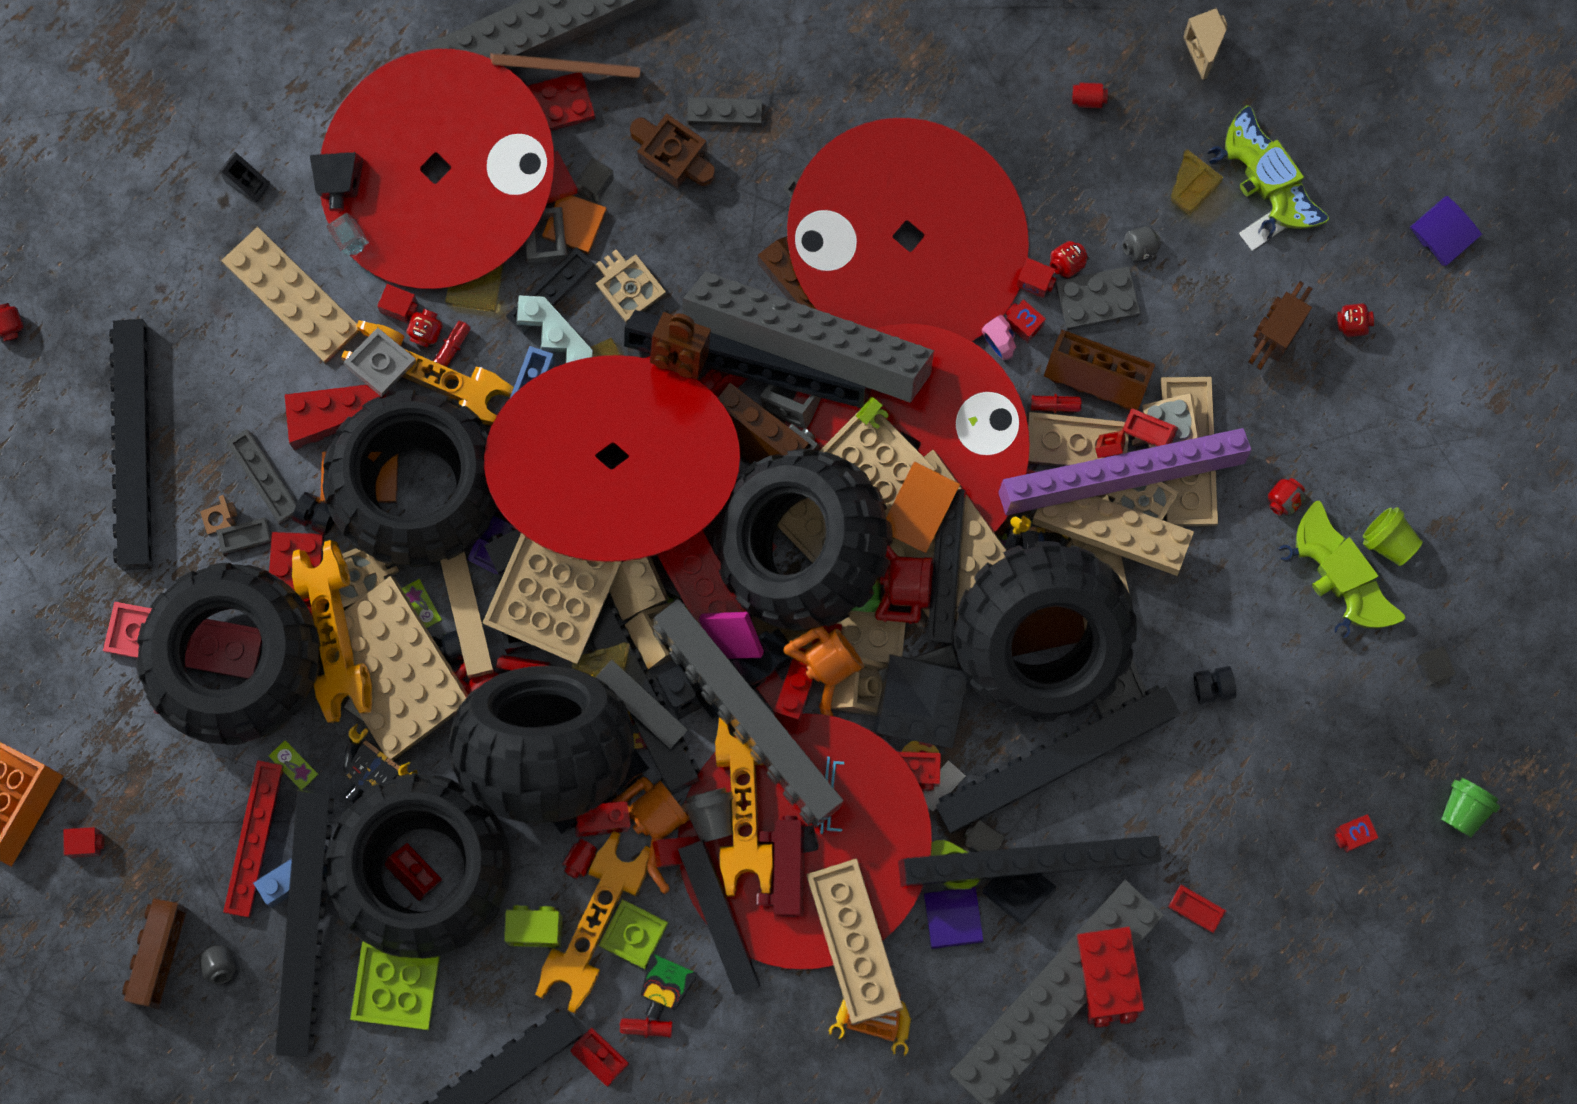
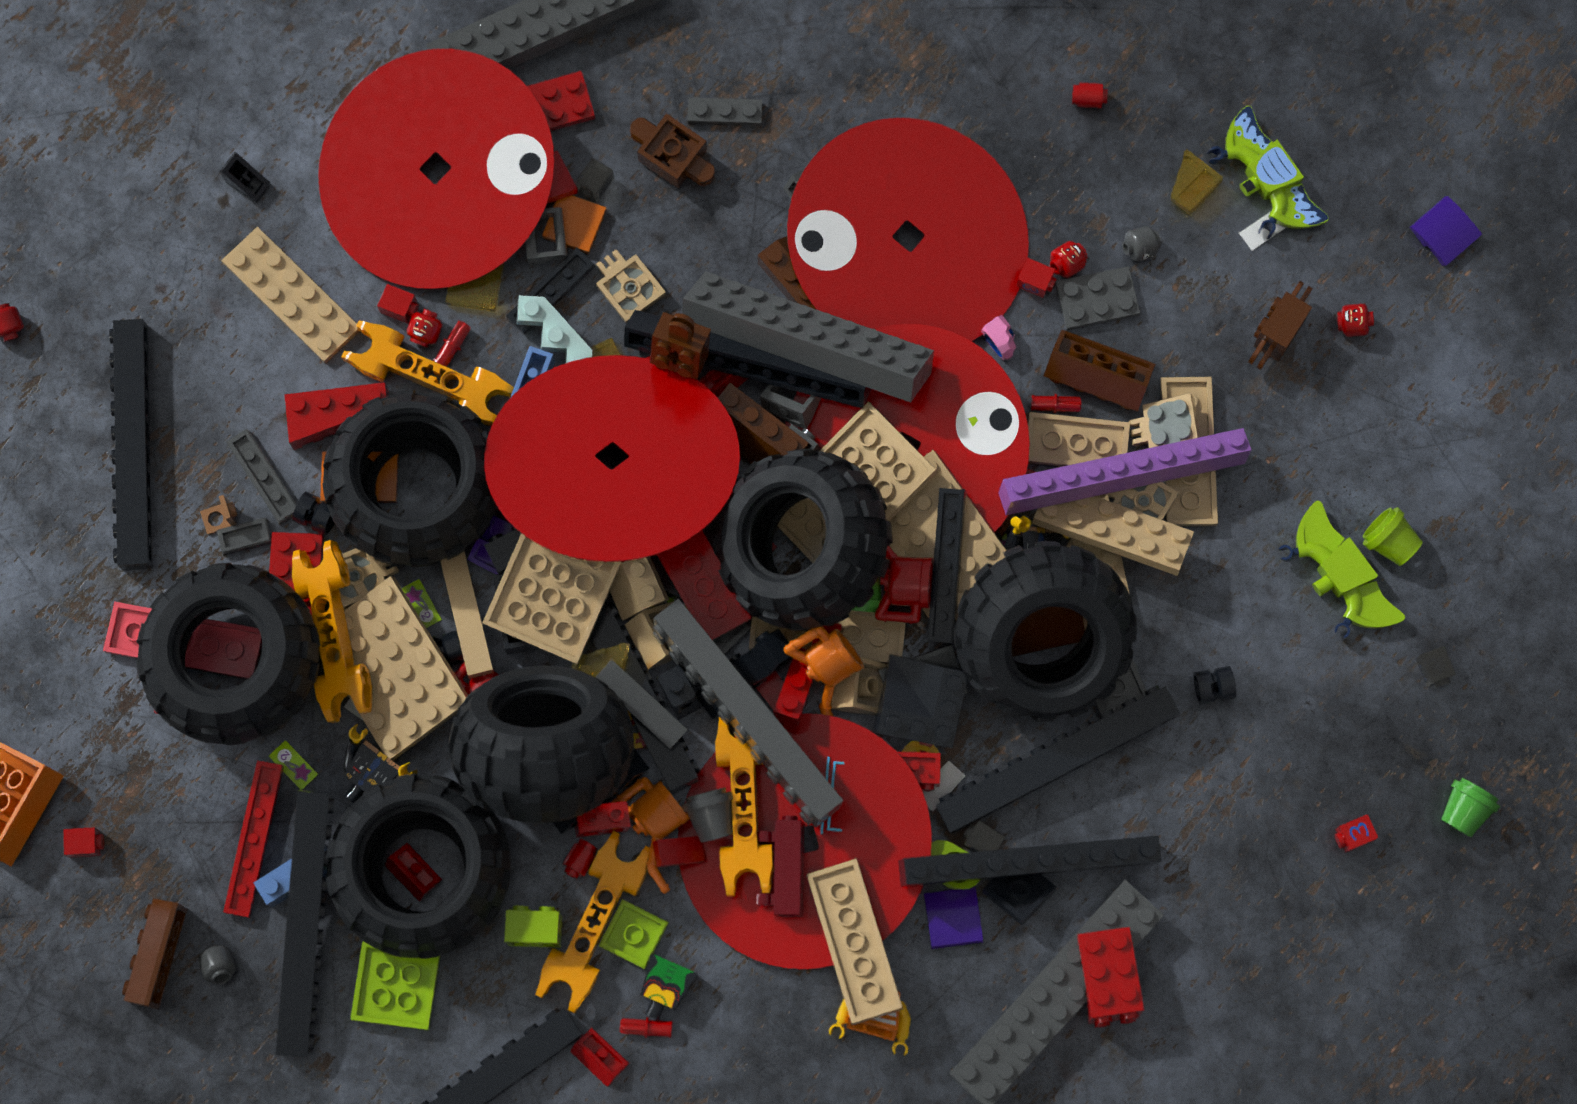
black torso [310,152,363,212] -> none
clear light blue brick [326,213,369,256] -> none
light grey tile [344,328,416,397] -> none
nougat tile [490,53,640,78] -> none
red tile [496,654,551,670] -> none
black tile [678,839,761,996] -> none
dark pink tile [699,612,764,659] -> none
lime tile [856,396,888,428] -> none
orange tile [886,461,960,553] -> none
red brick [1006,299,1046,343] -> none
red plate [1095,430,1126,458] -> none
red tile [1122,409,1178,446] -> none
red tile [1167,885,1226,934] -> none
tan slope [1183,8,1227,80] -> none
red head [1268,478,1306,516] -> none

